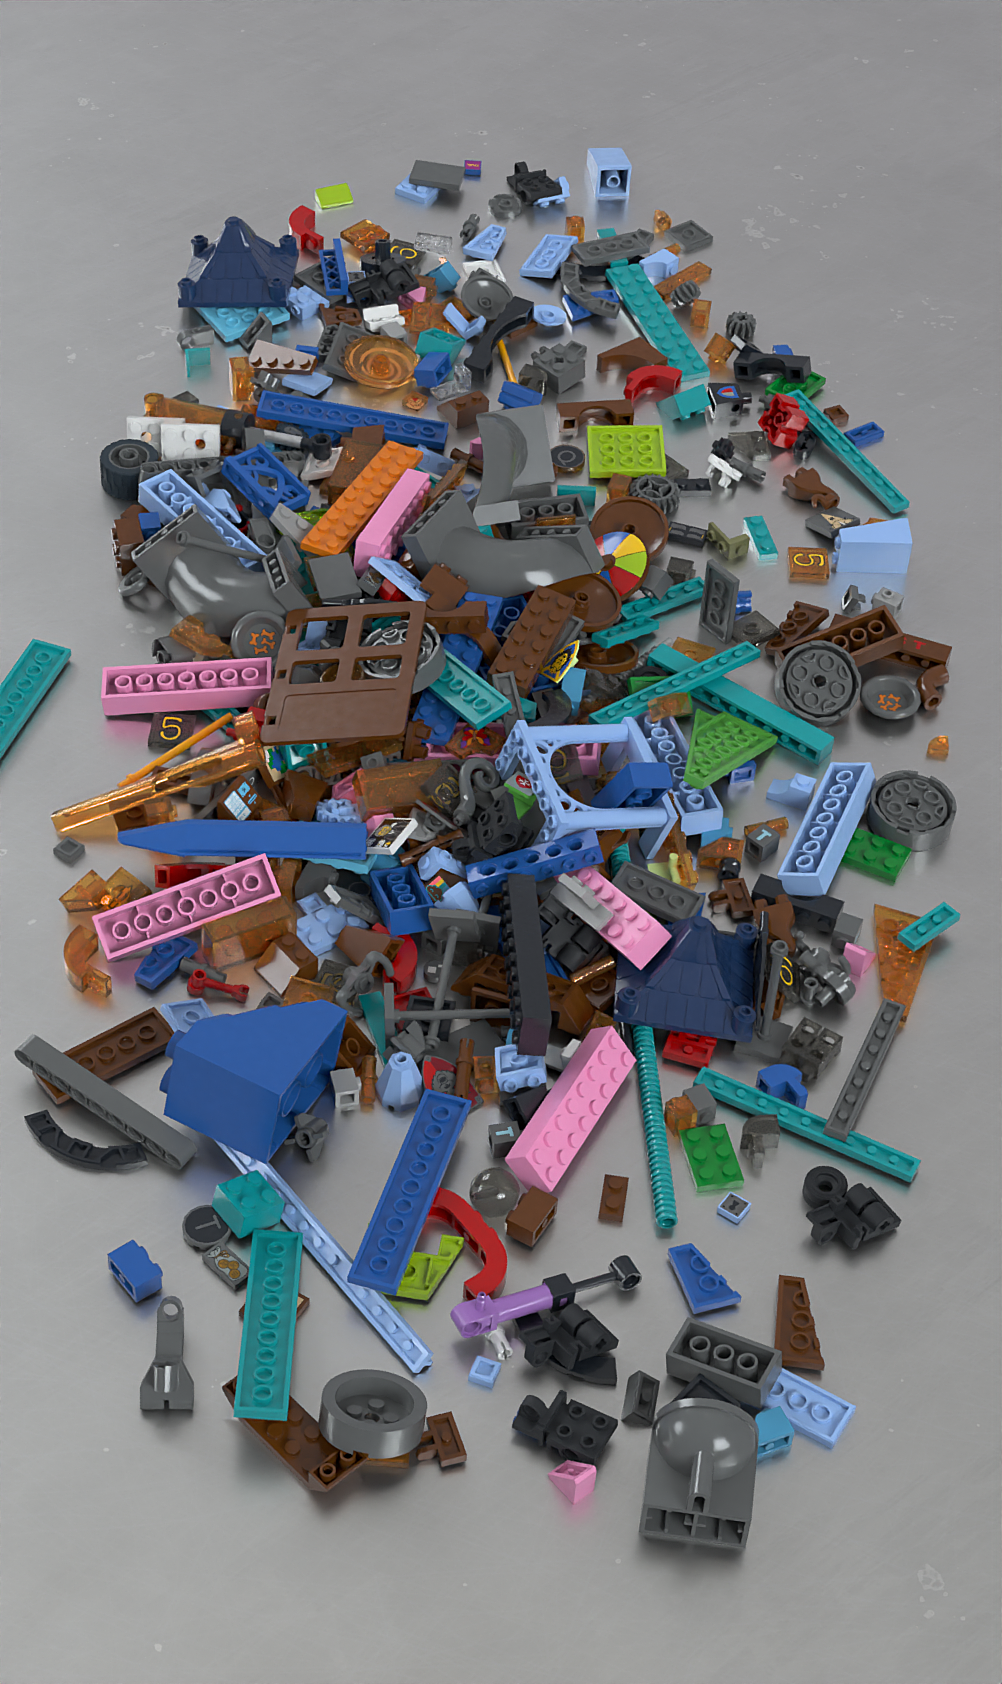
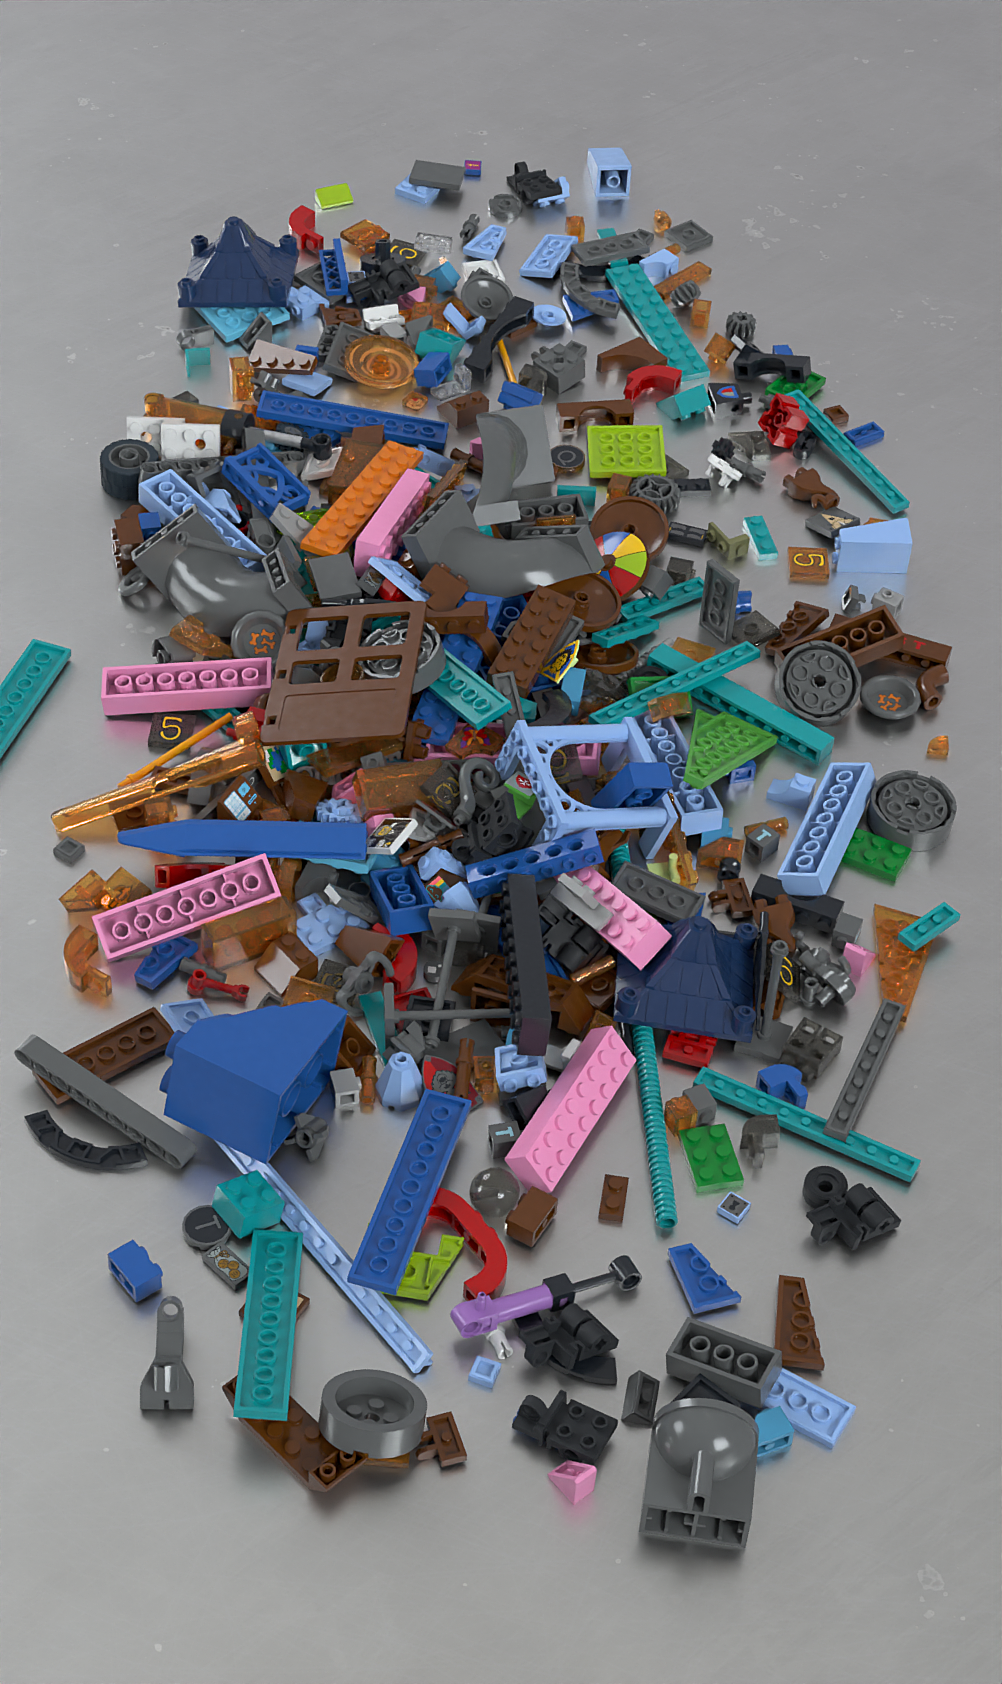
none -> dark grey slope [405,315,434,355]

